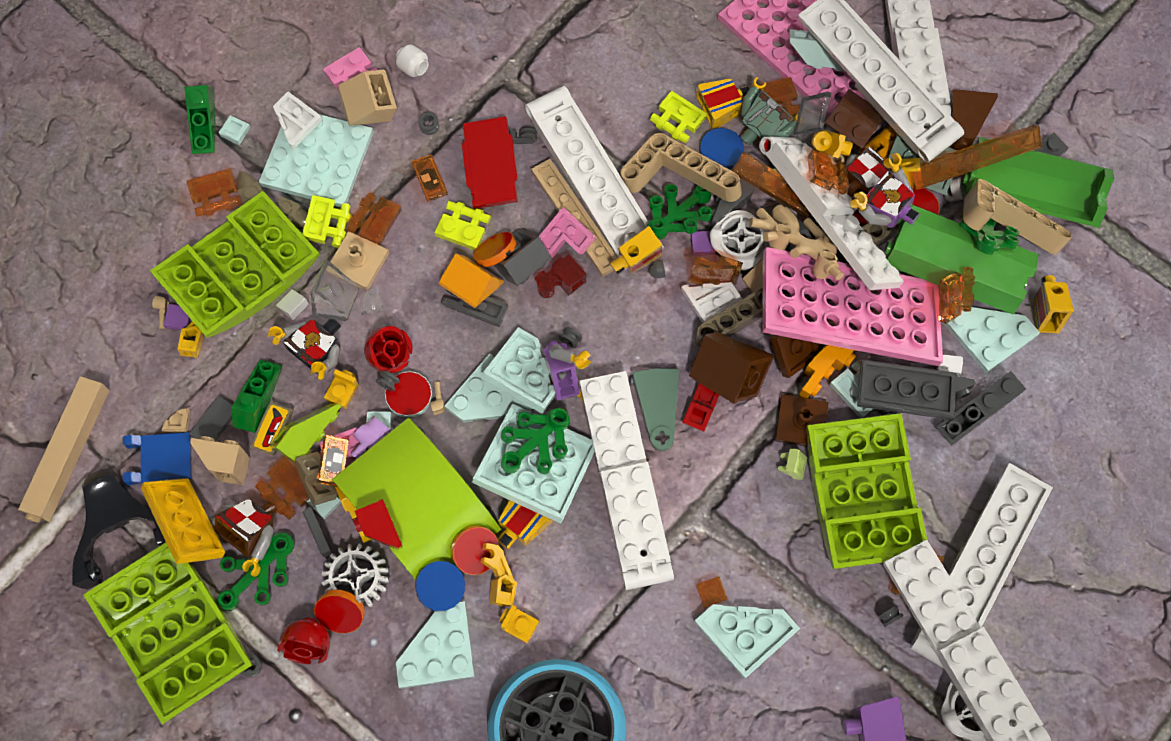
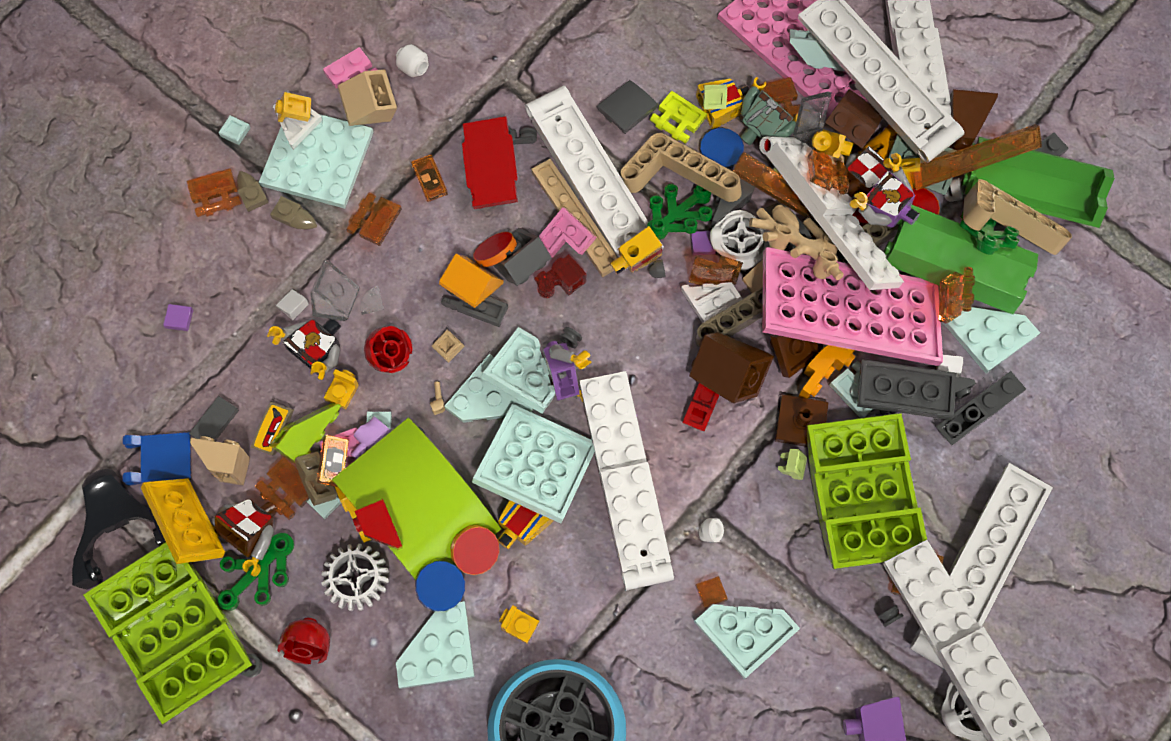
tan brick [18,376,110,523] -> none
lime slope [150,191,320,338] -> none
tan hand [152,296,170,329] -> none
tan tile [162,408,190,433] -> none
yellow piece [178,321,204,358] -> none
green slope [184,85,215,154] -> none
green slope [231,359,282,433] -> none
neon yellow plate [302,195,351,248] -> none
dark grey tile [303,507,333,559] -> none
red tile [314,590,365,633] -> none
tan tile [326,231,389,291] -> none
dark grey bush [376,370,400,392] -> none
red tile [385,371,432,418] -> none
dark grey bush [418,112,439,135] -> none
neon yellow plate [434,201,491,251] -> none
yellow piece [480,543,517,607] -> none
green plant [501,408,570,474] -> none
sand green piece [632,368,679,452] -> none
yellow torso [1034,275,1074,334] -> none
none -> yellow bracket [275,92,311,122]
none -> tan tile [432,329,465,363]
none -> dark grey slope [597,80,658,134]
none -> white tile [699,518,724,542]
none -> yellowish green tile [703,84,727,109]

